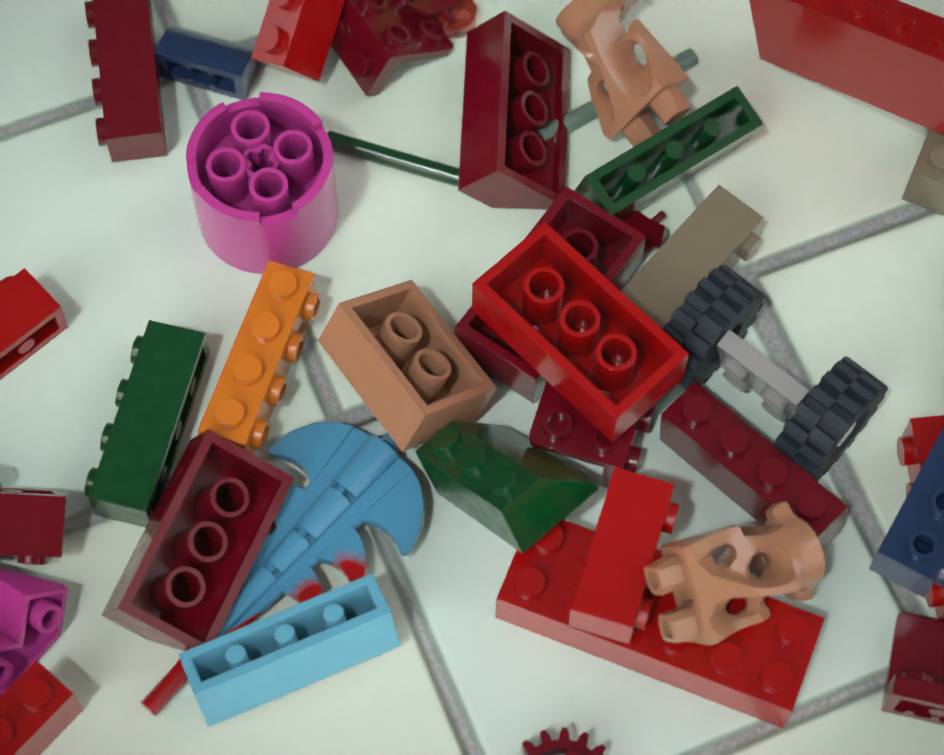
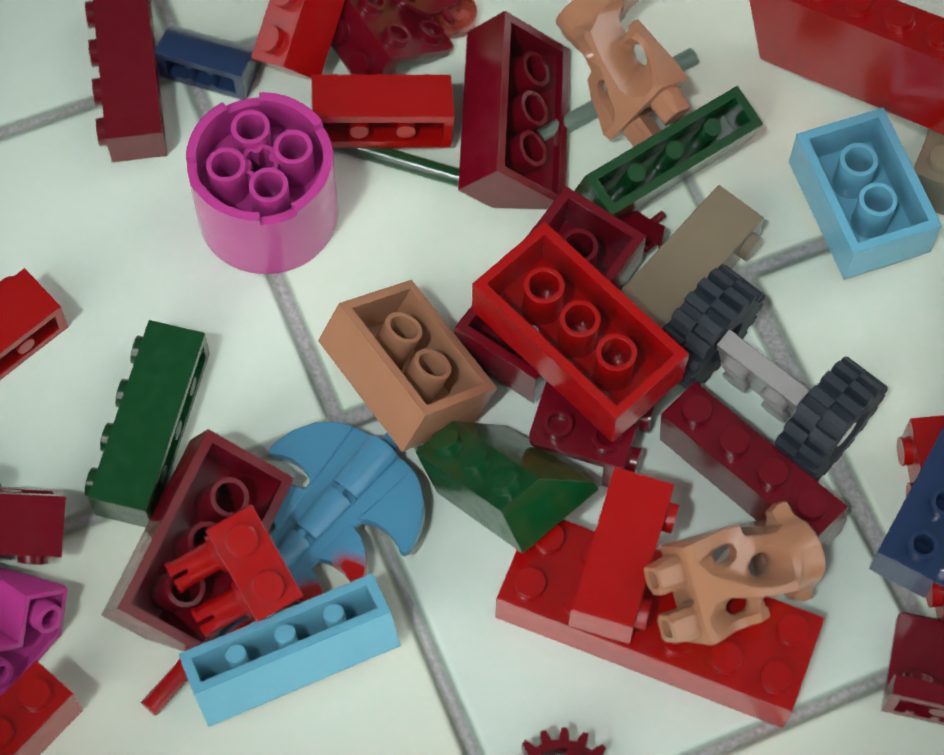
orange brick [198,260,321,455] -> none
none -> red brick [164,504,303,639]
none -> red brick [311,74,454,148]
none -> medium azure brick [789,107,942,280]

